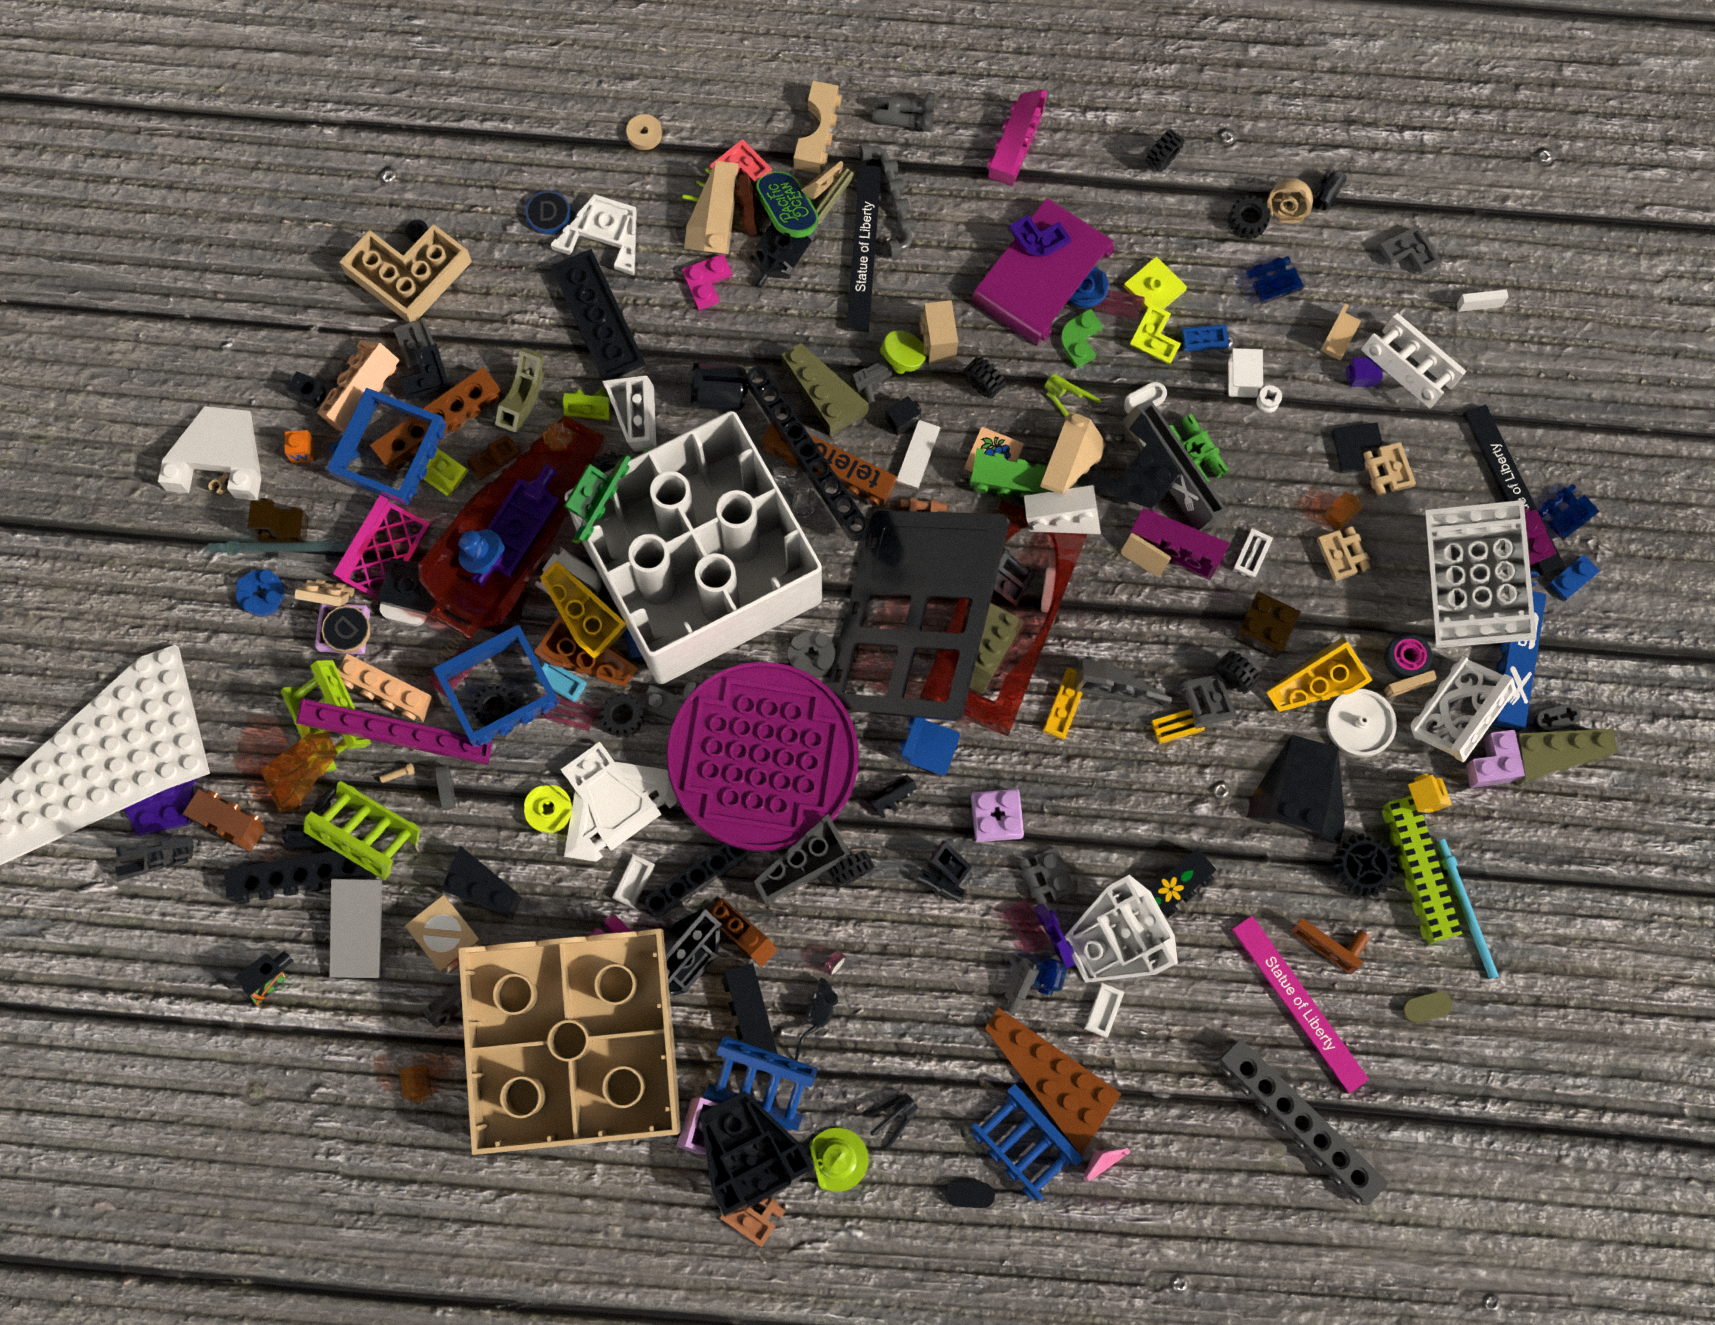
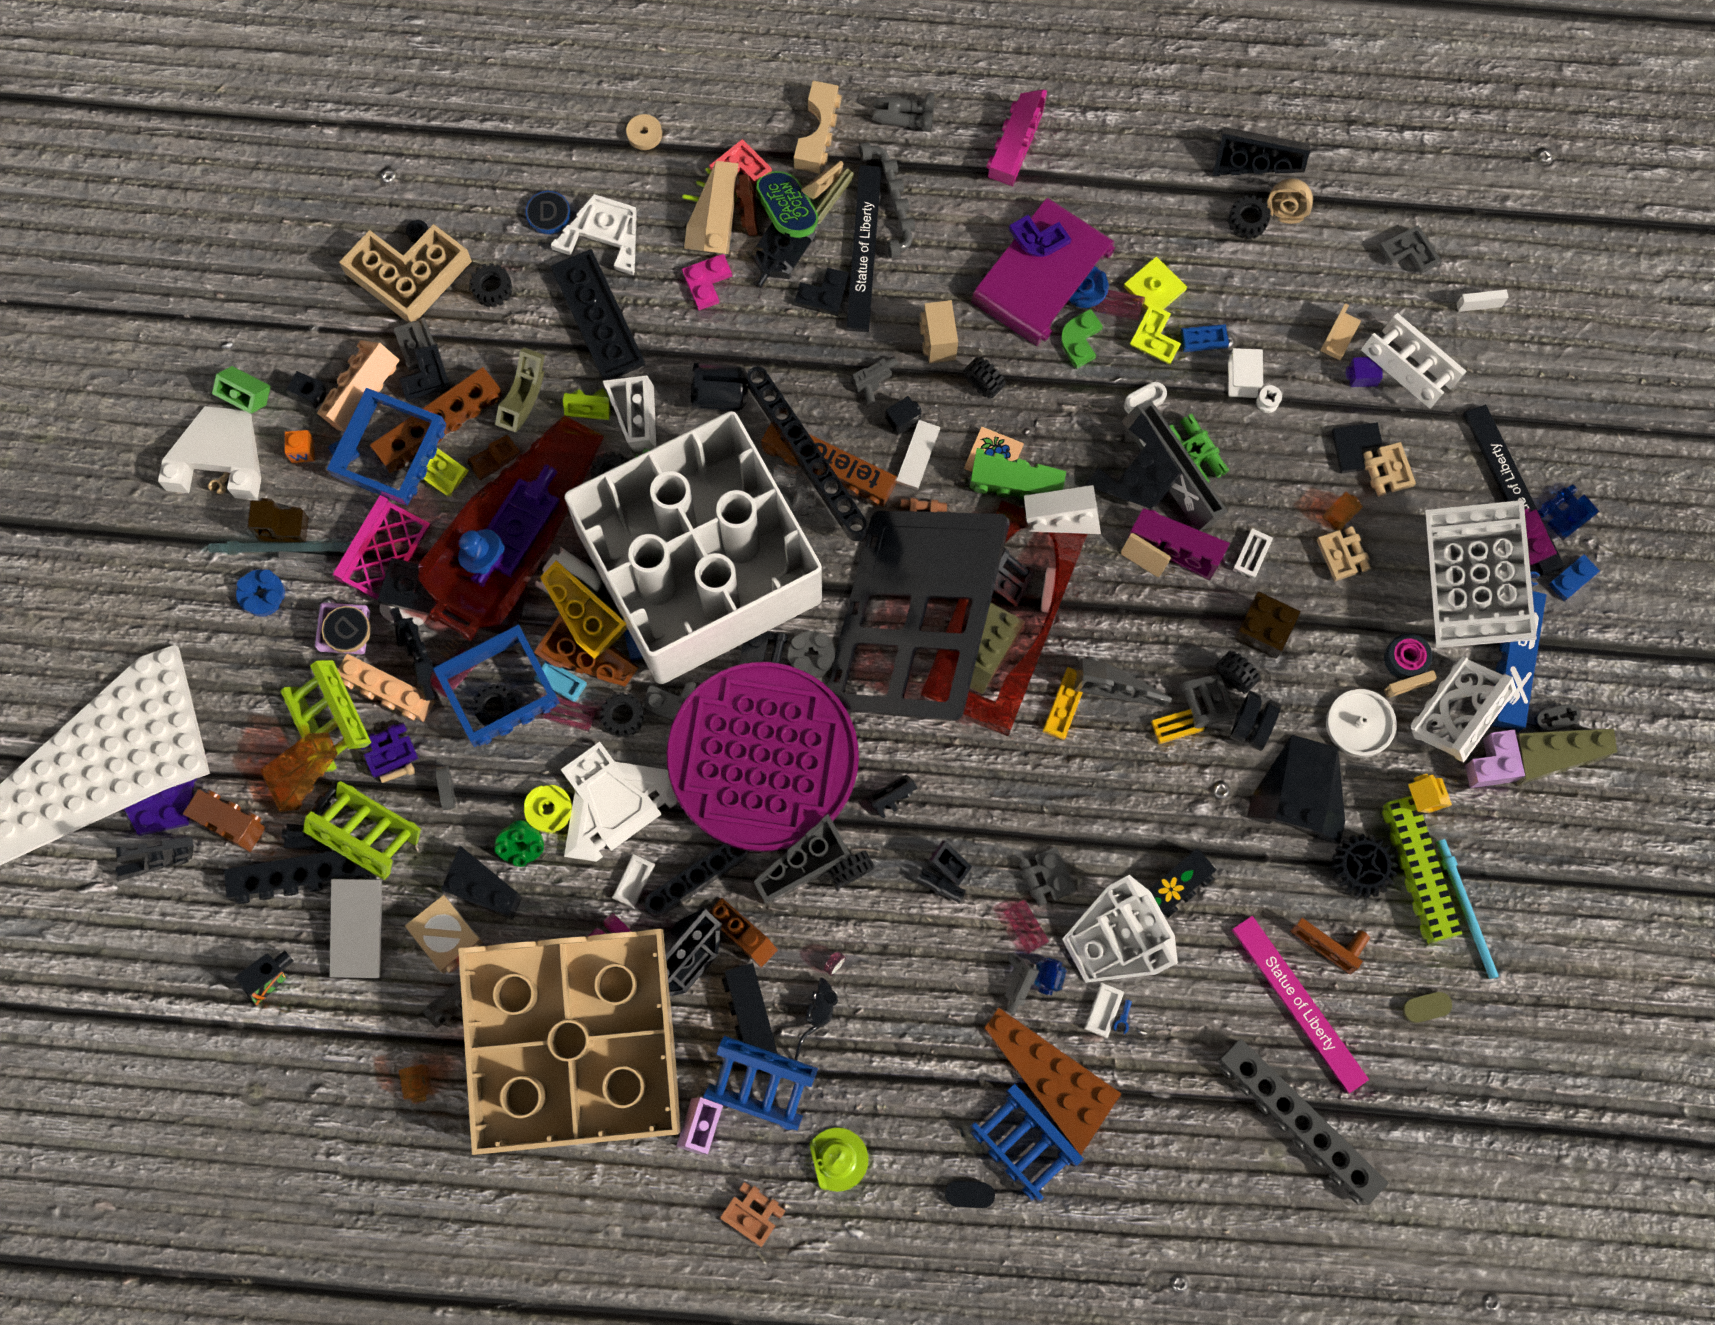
tan plate [295,579,354,607] -> none
magenta tile [296,698,492,765] -> none
clear orange gear [543,423,572,451] -> none
green bracket [563,455,631,543] -> none
black wedge [700,1091,814,1217] -> none
olive wedge [781,343,869,436] -> none
black plant [866,1093,918,1150] -> none
lime tile [879,330,926,374] -> none
blue bracket [898,717,960,776] -> none
lavender brick [971,789,1024,842] -> none
dark purple plate [1034,903,1075,969] -> none
tan wedge [1040,412,1106,494] -> none
lime plant [1044,373,1101,418] -> none
bright pink slope [1083,1148,1131,1182] -> none
black tyre [1145,129,1185,172] -> none
clear blue plate [1246,256,1304,305] -> none
yellow wedge [1266,637,1372,712] -> none
black arm [1312,169,1347,211] -> none
none -> bright green brick [212,366,271,414]
none -> dark purple plate [362,722,419,778]
none -> black plate [390,607,435,701]
none -> black tyre [470,263,512,307]
none -> green plate [495,820,544,867]
none -> black plate [738,631,788,665]
none -> black plate [794,267,849,316]
none -> blue hand [1113,1000,1132,1034]
none -> black wedge [1212,127,1310,176]
none -> black wheel [1230,690,1282,751]

